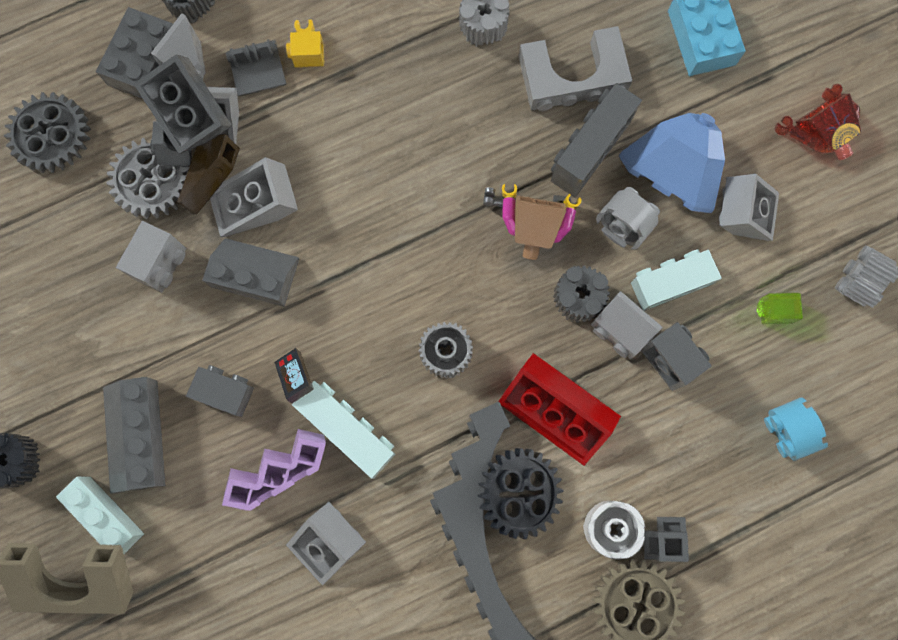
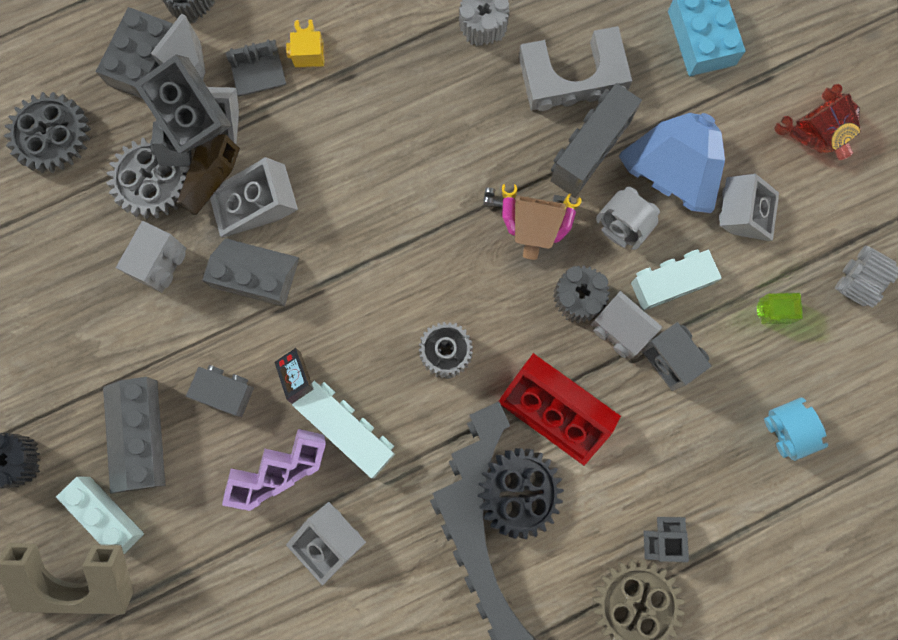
white brick [583,501,645,559] -> none

